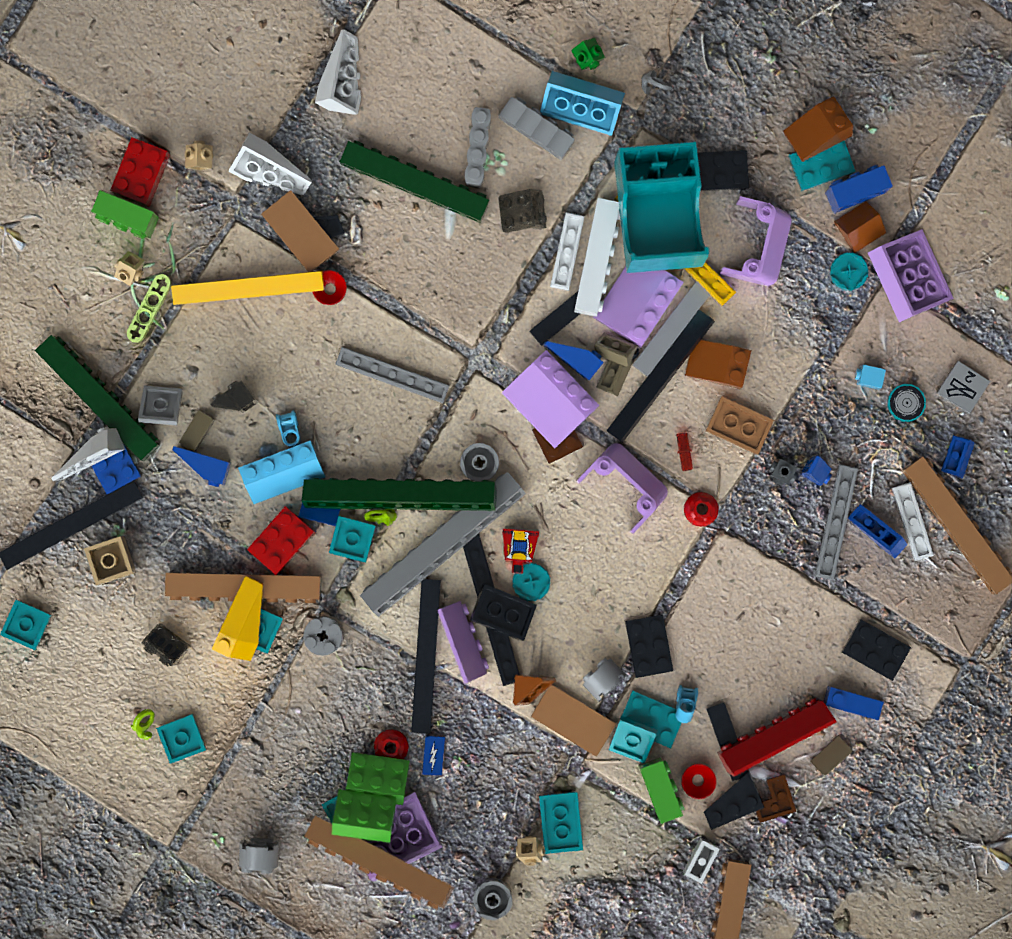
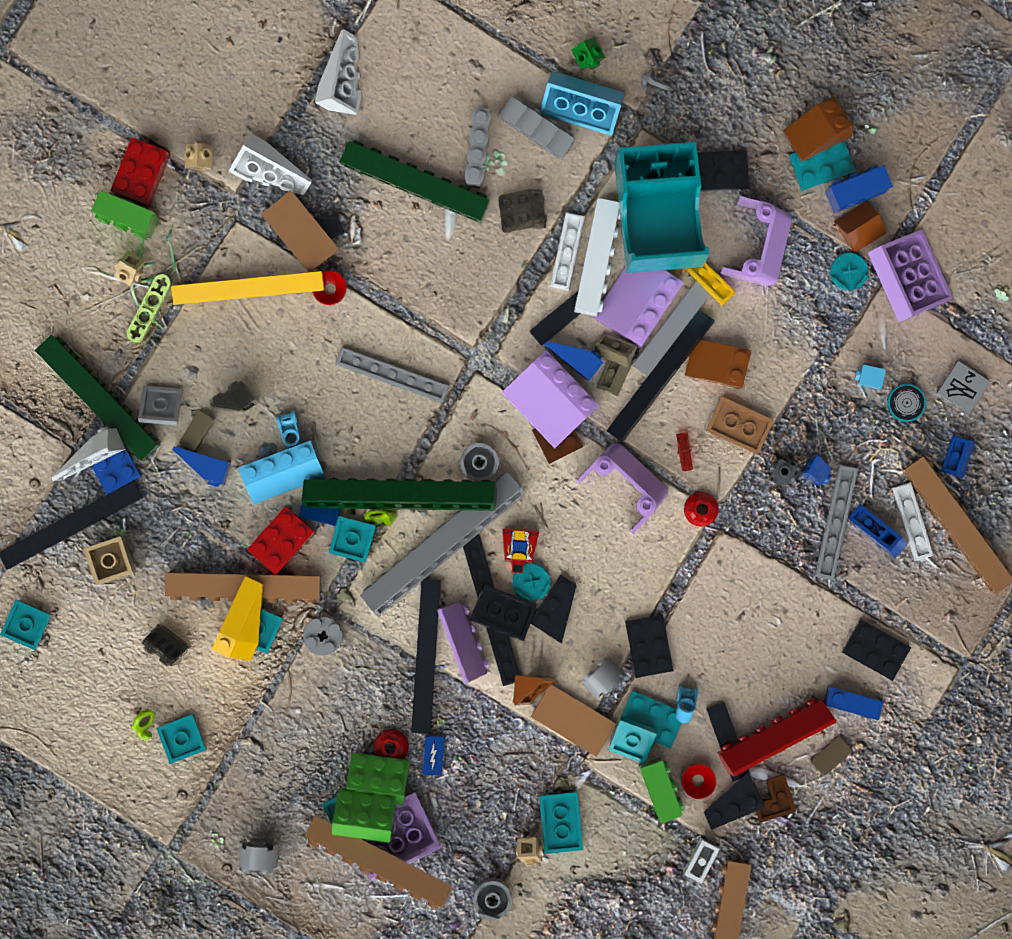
none -> black wing [530,574,577,644]

